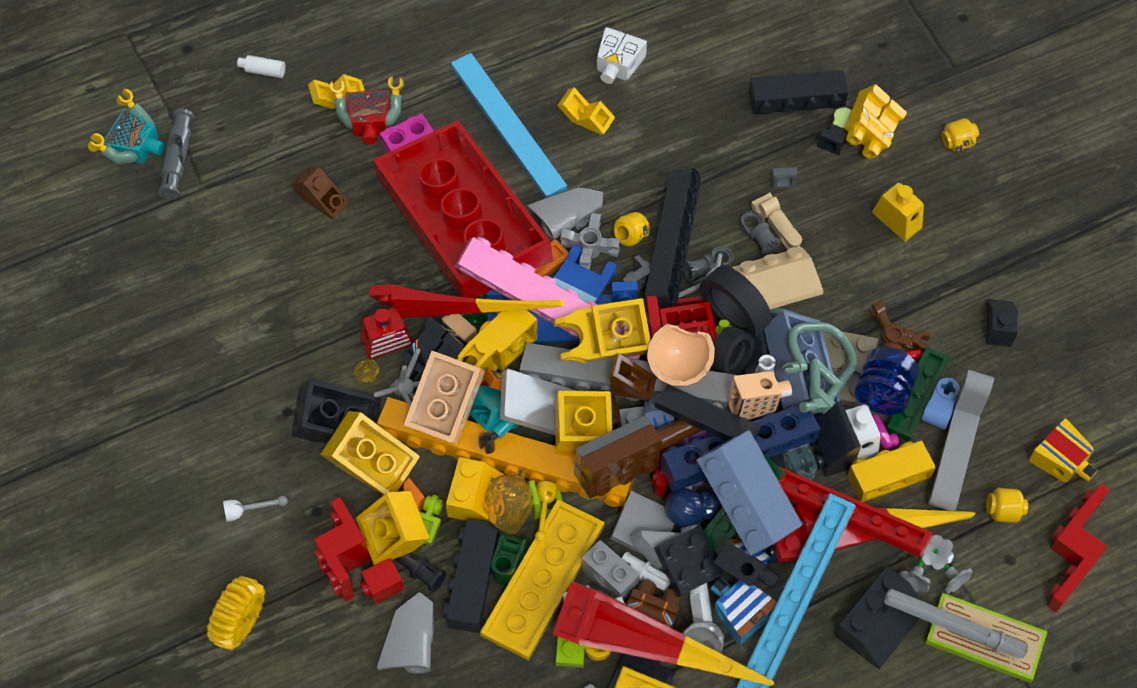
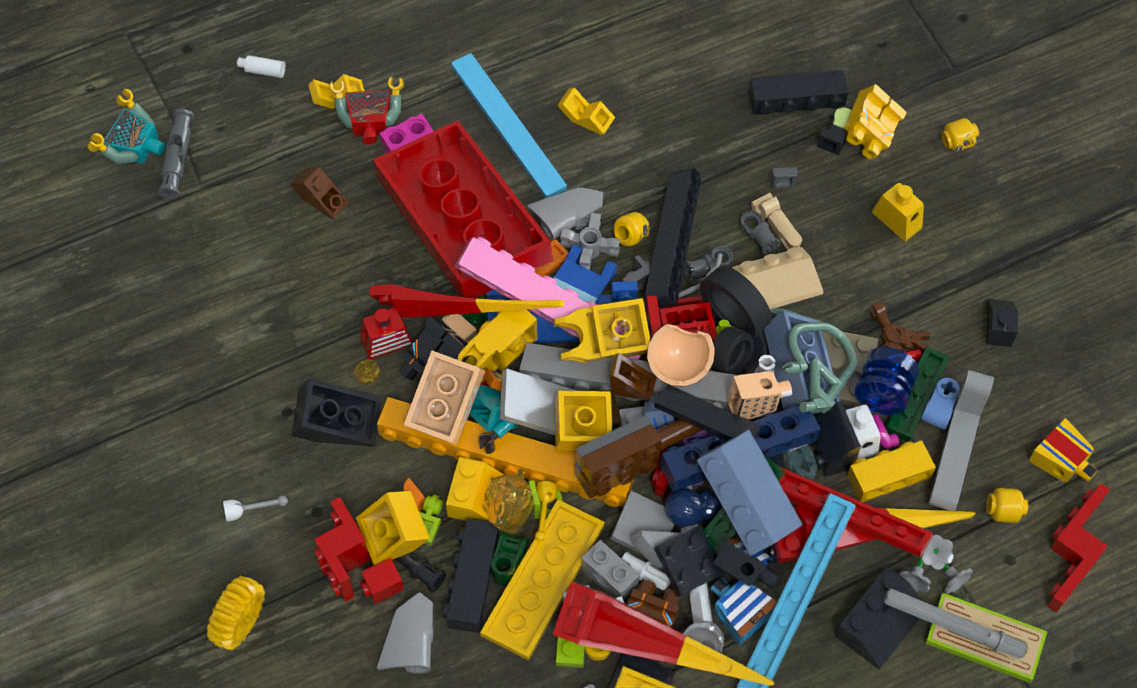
yellow slope [320,411,420,495] -> none
light grey plant [374,348,421,407] -> none
white torso [597,27,647,84] -> none

